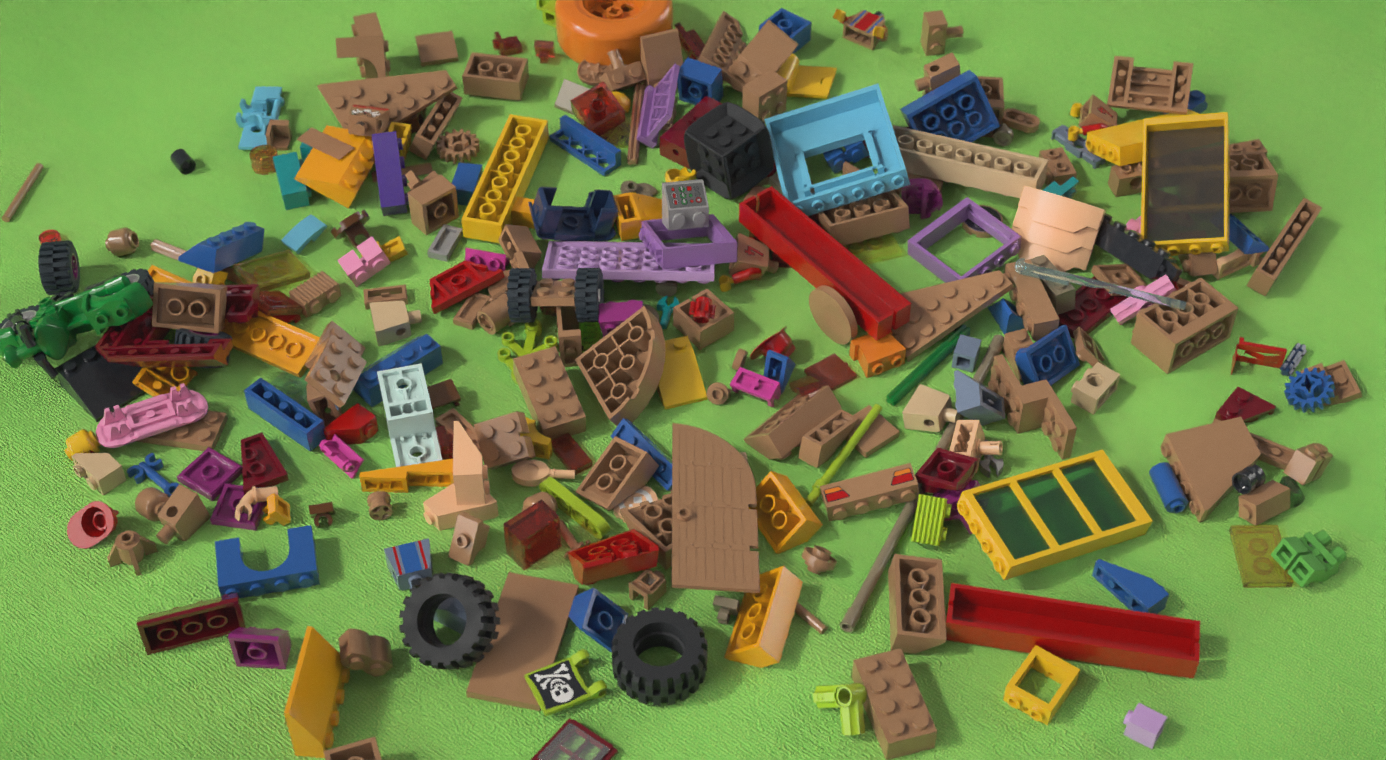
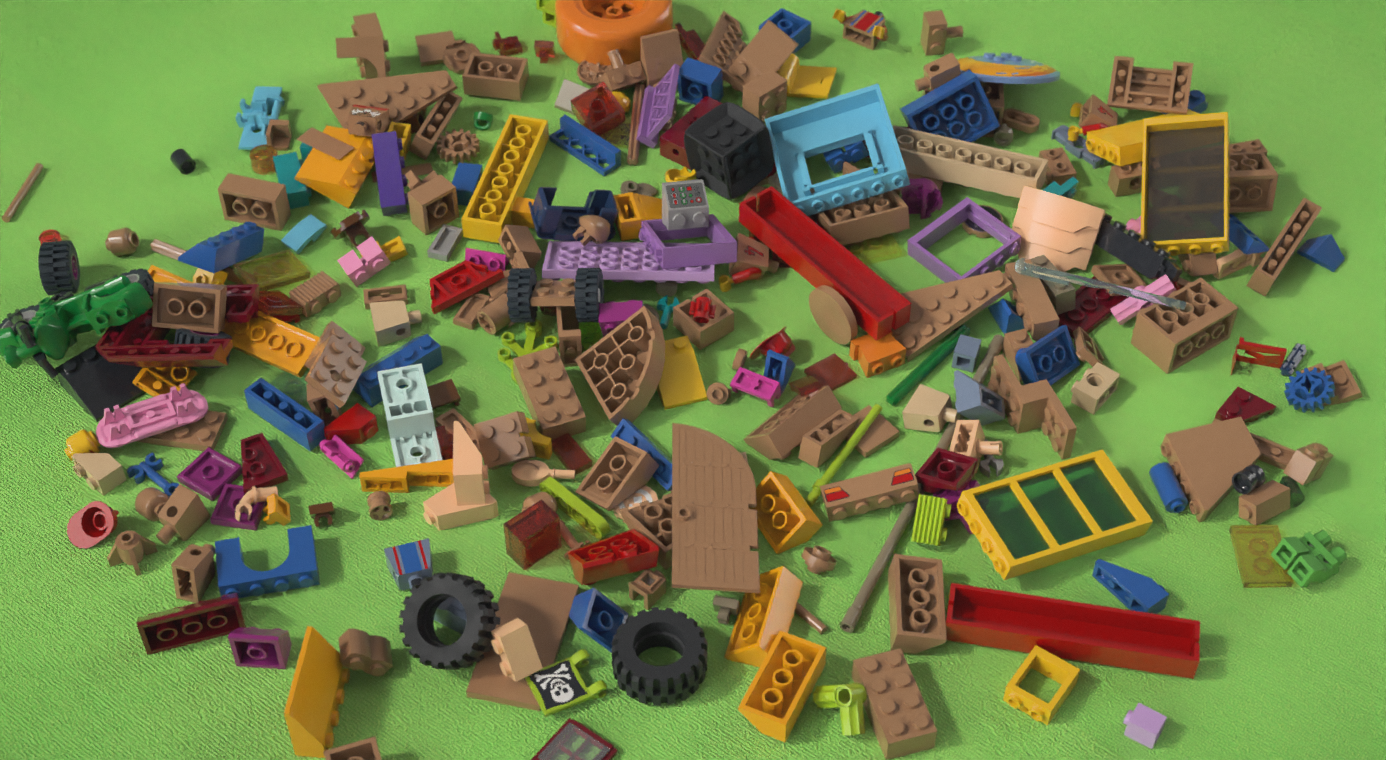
medium nougat brick [448,512,490,566] -> none
none -> medium nougat torso [171,544,216,603]
none -> medium nougat brick [218,173,291,231]
none -> medium nougat tile [443,40,480,75]
none -> green tile [473,111,494,131]
none -> light nougat brick [491,618,543,682]
none -> medium nougat piece [573,215,610,246]
none -> light orange slope [738,631,826,743]
none -> dish [957,52,1060,84]
none -> blue slope [1297,234,1345,272]

